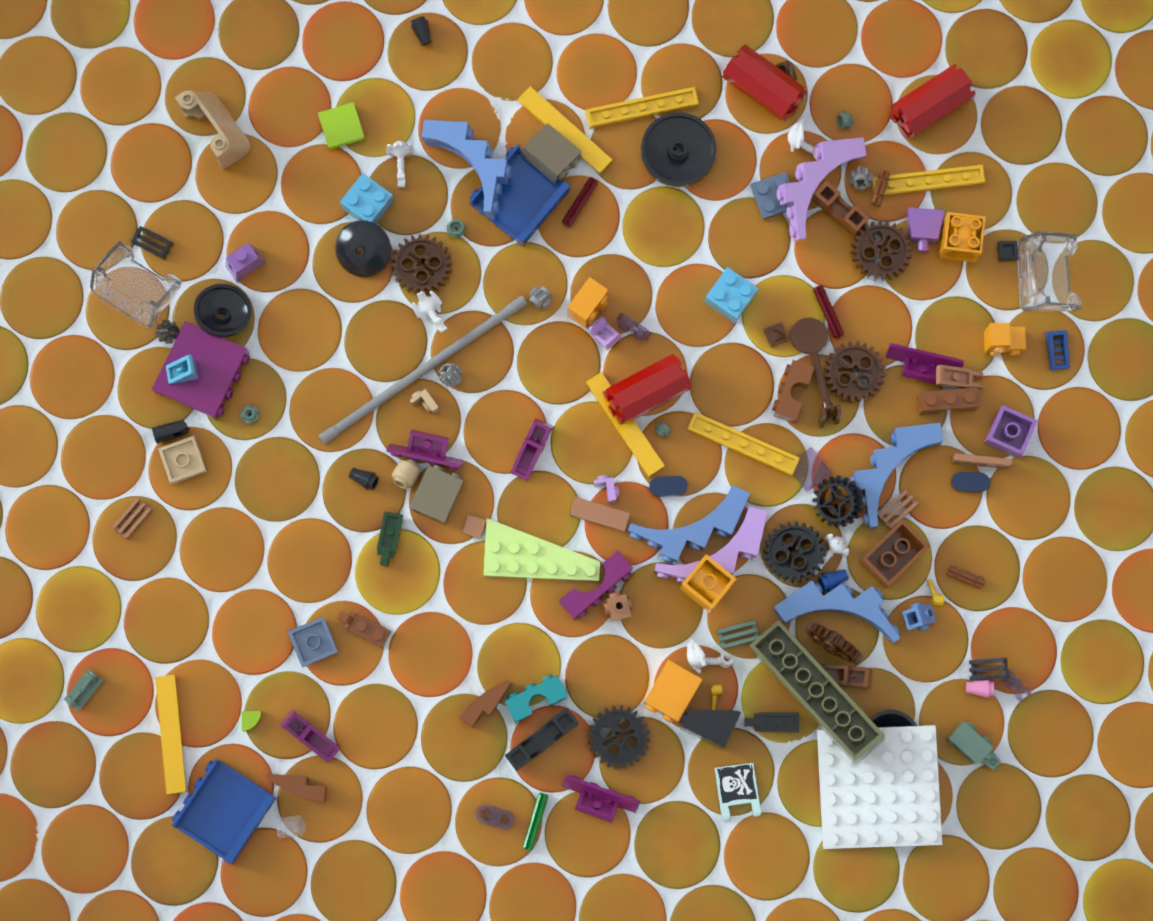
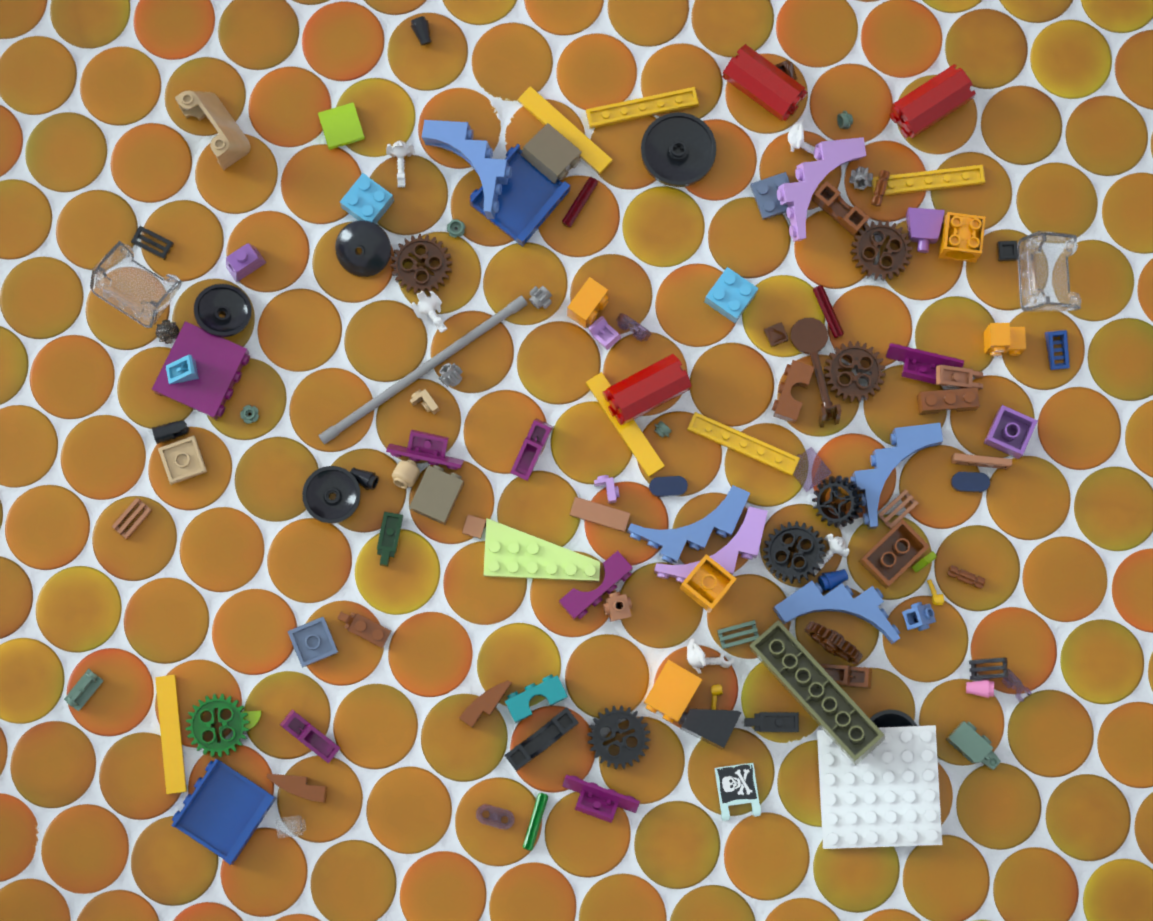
none -> green gear [185,694,250,757]
none -> black dish [302,466,361,524]
none -> lime tile [912,551,937,573]

